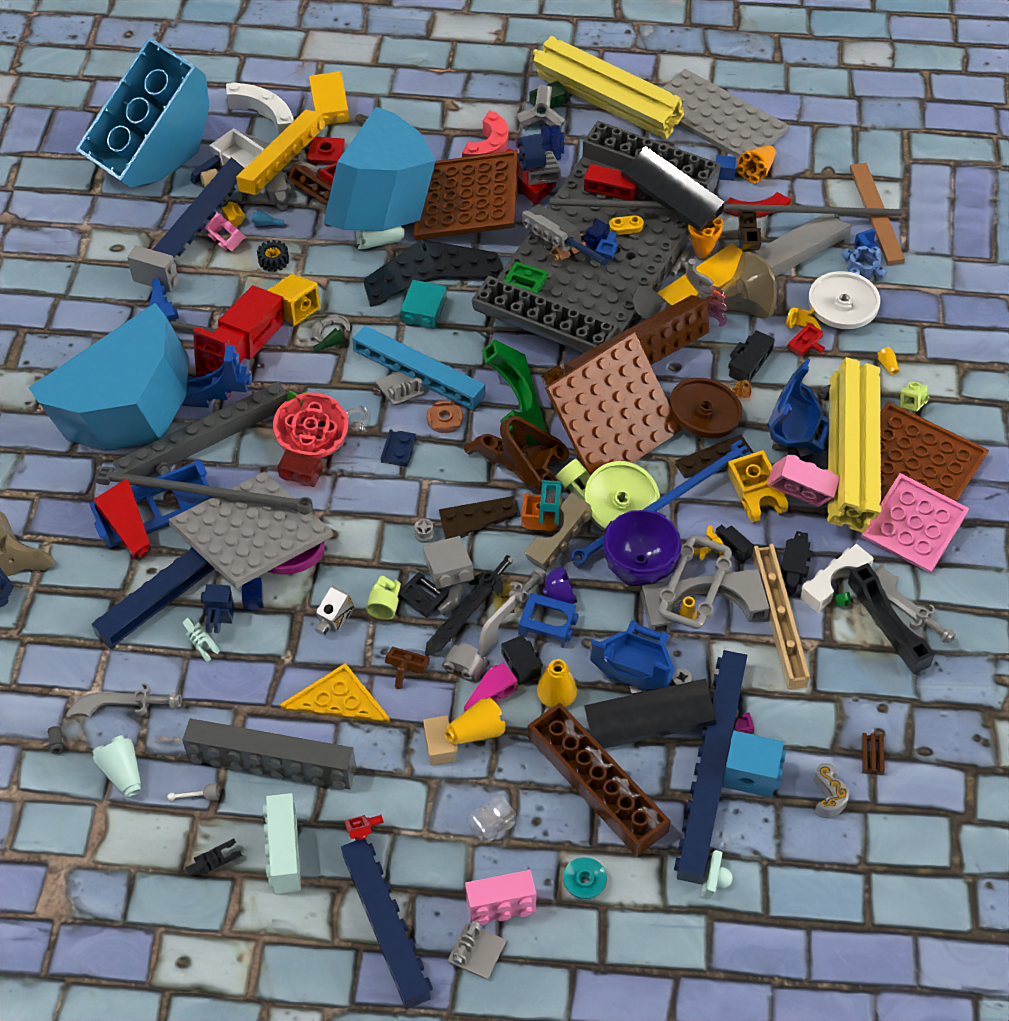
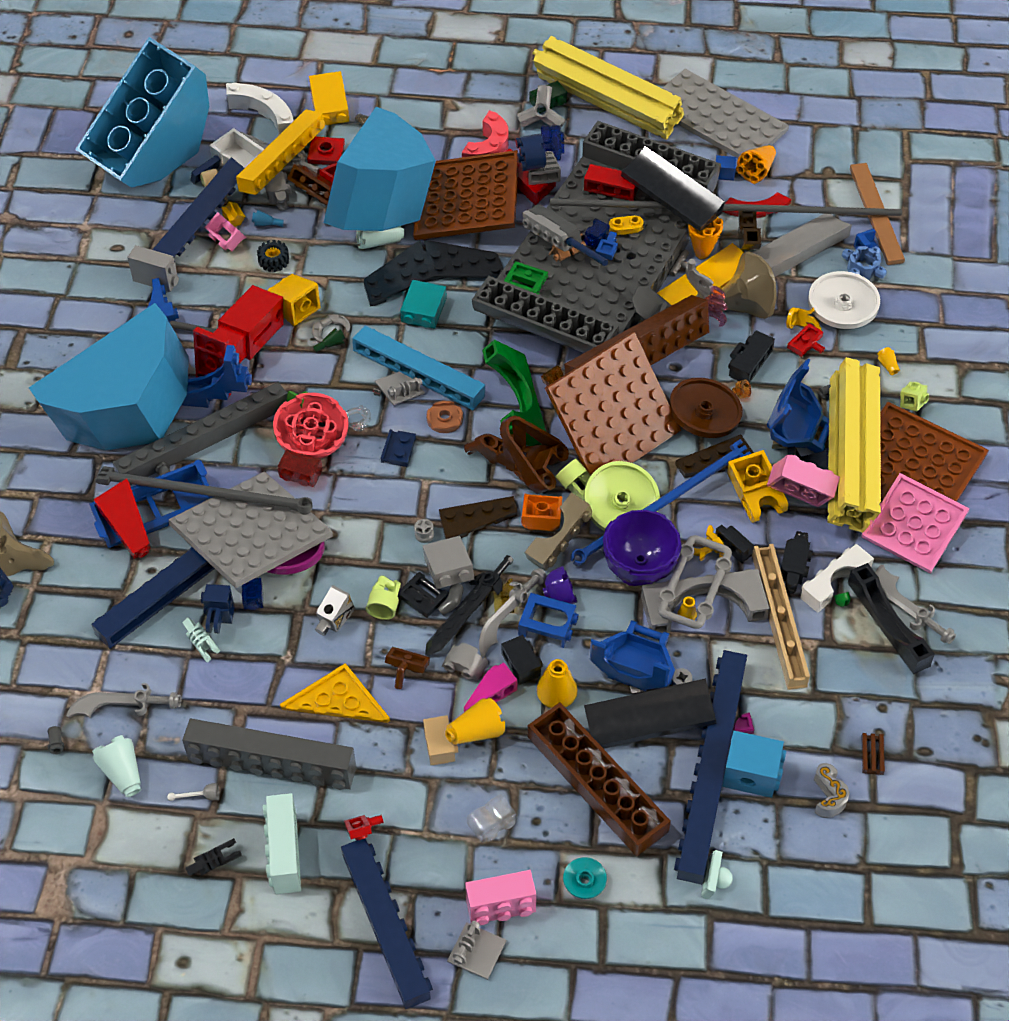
teal window [539,480,561,525] -> none

